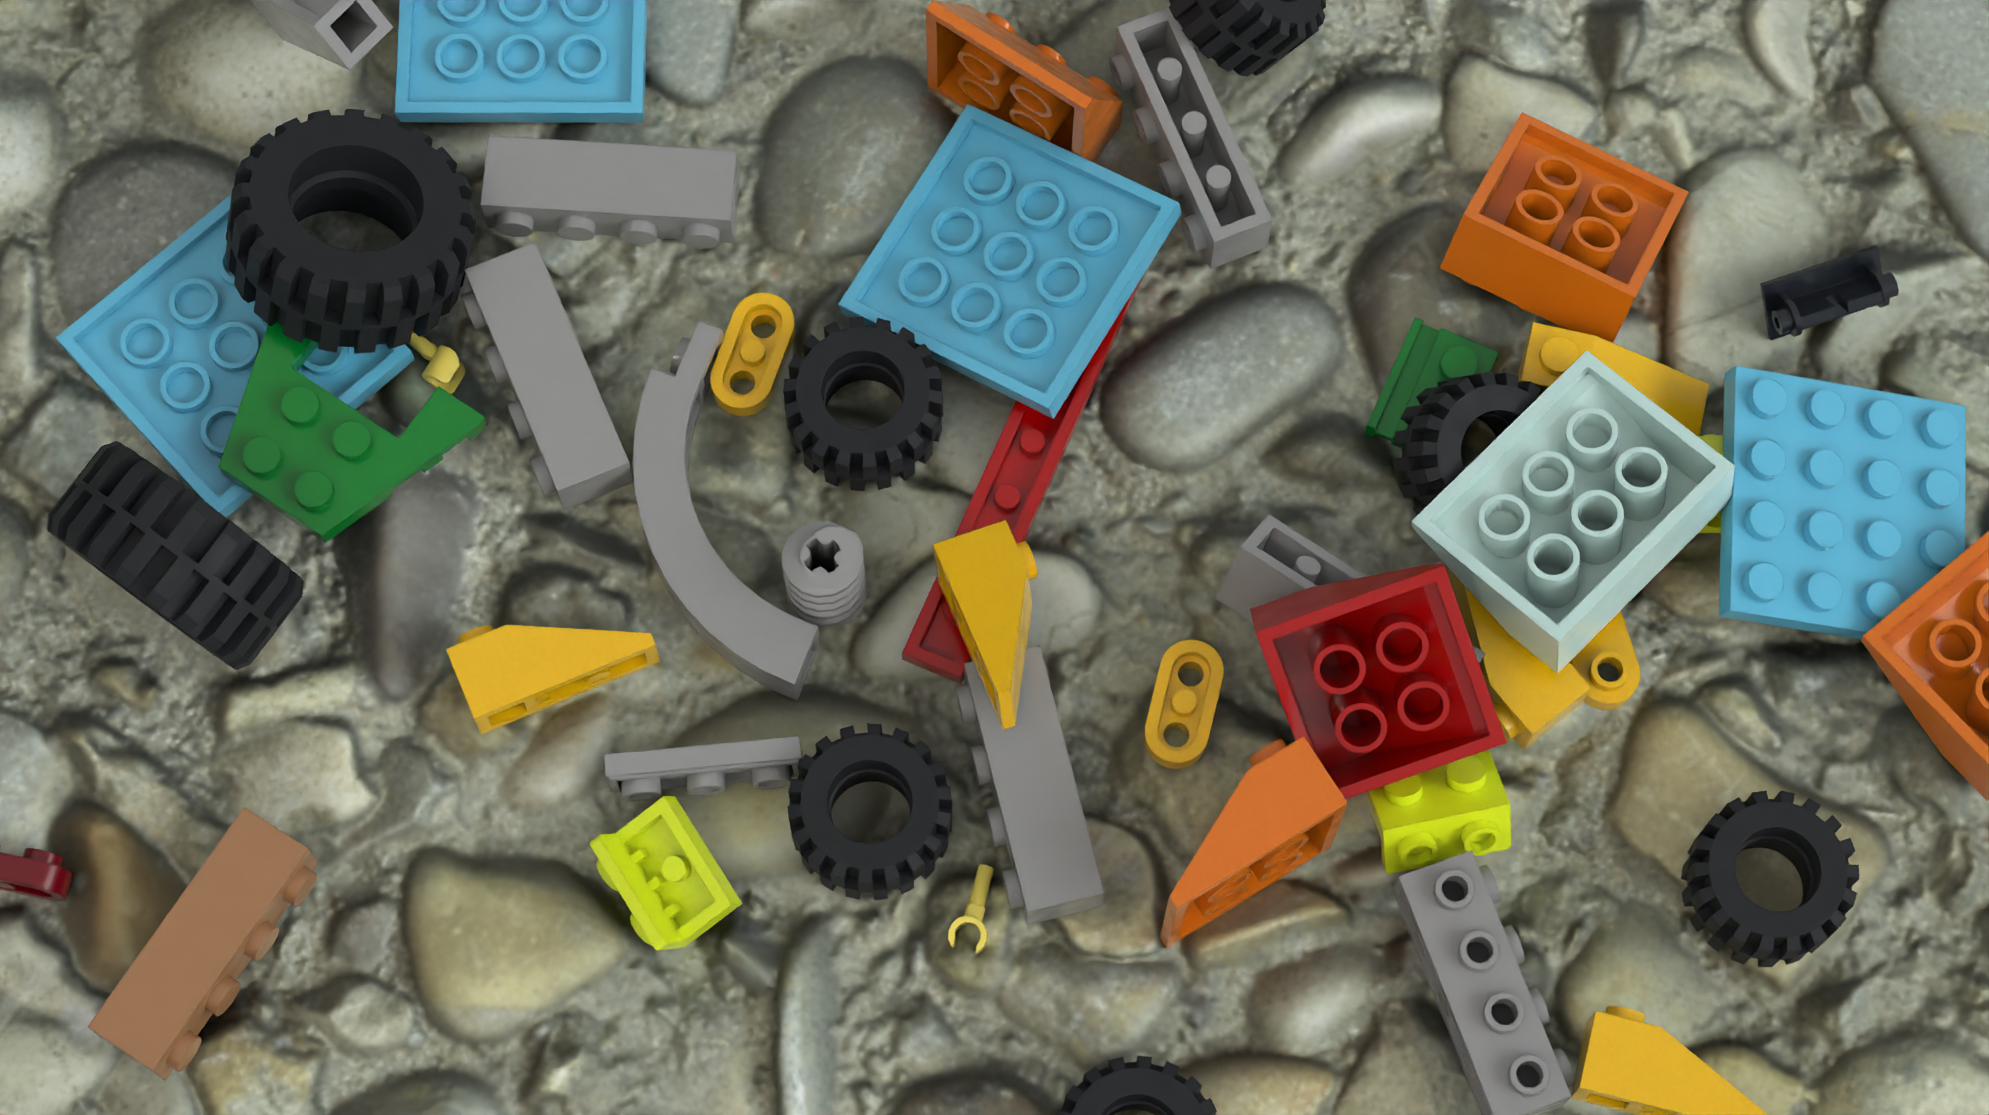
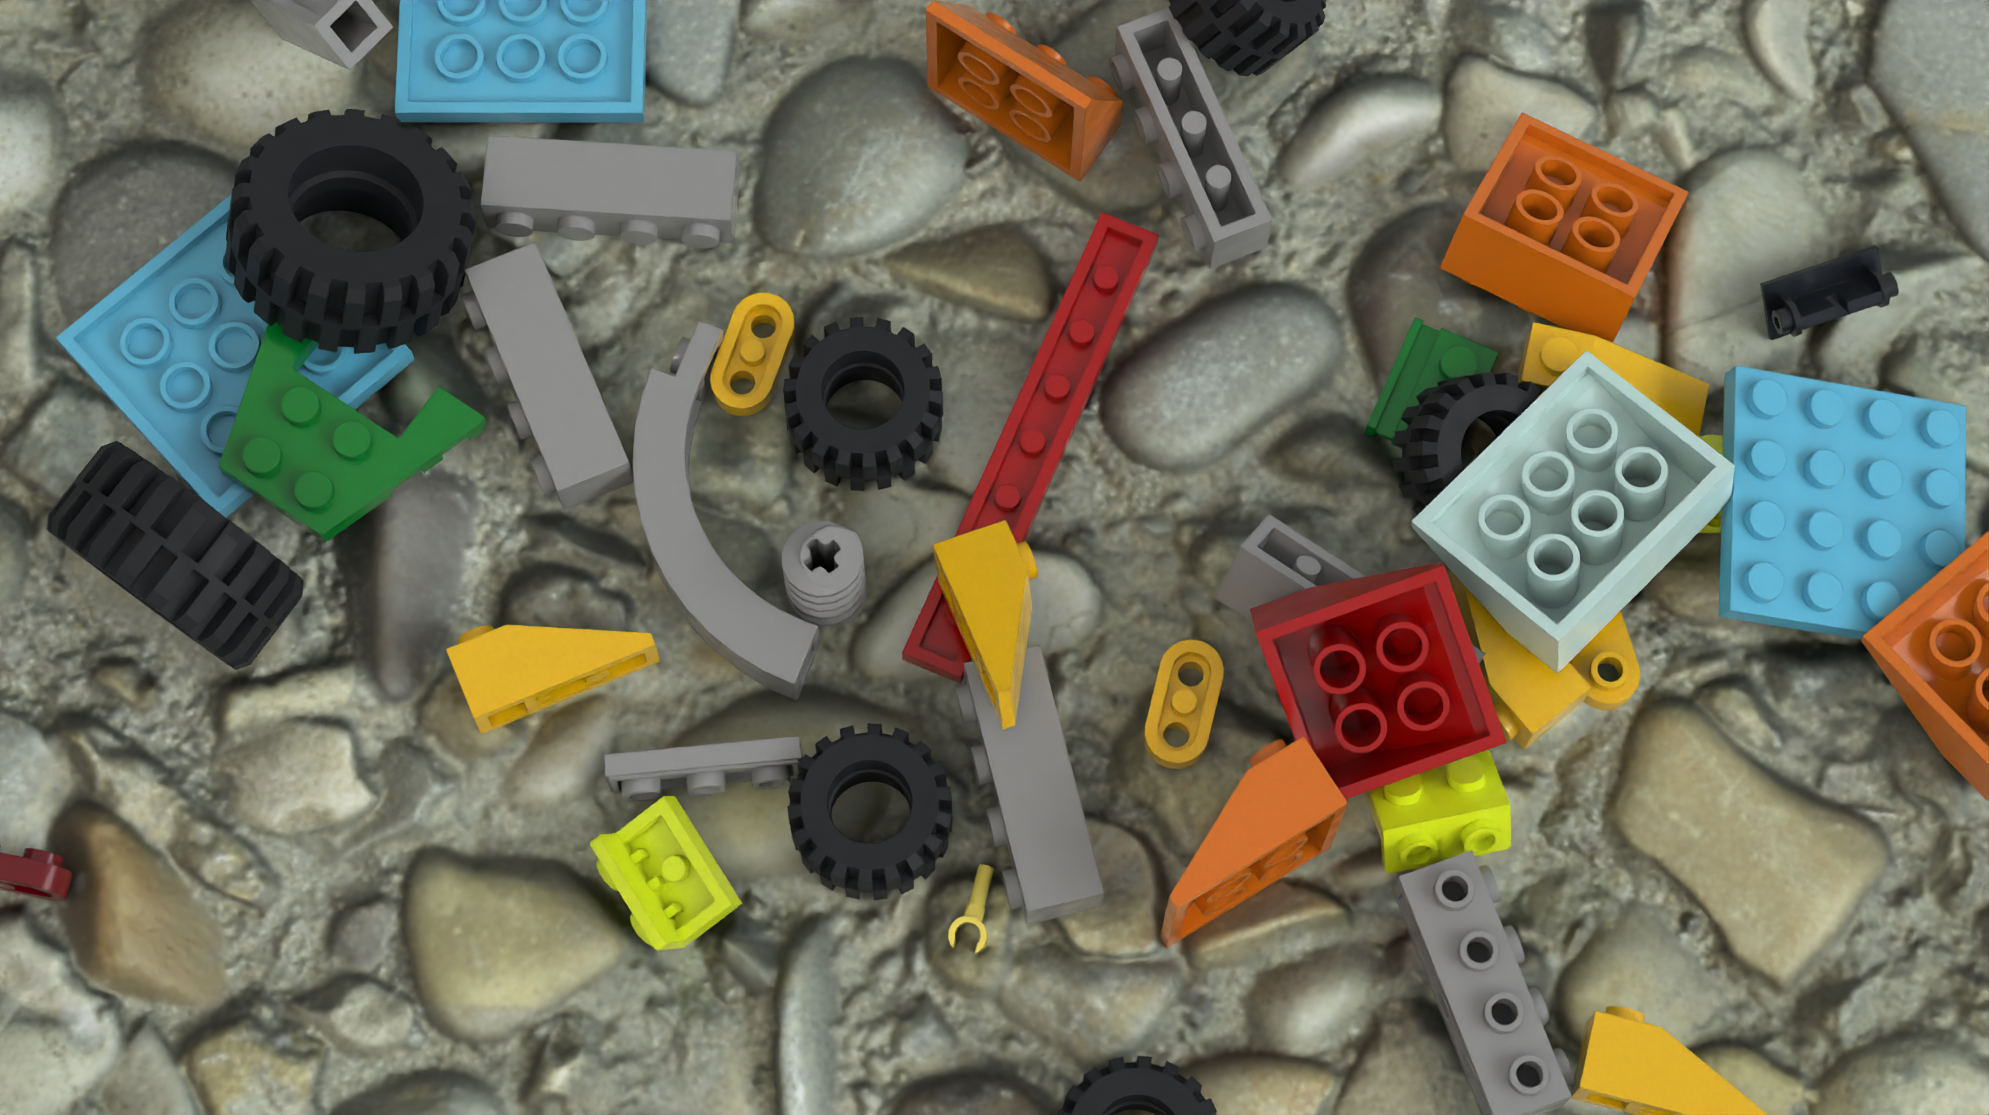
medium nougat brick [88,807,318,1081] -> none
light yellow hand [408,332,466,394] -> none
medium azure plate [838,104,1182,419] -> none
black tyre [1681,790,1859,967] -> none

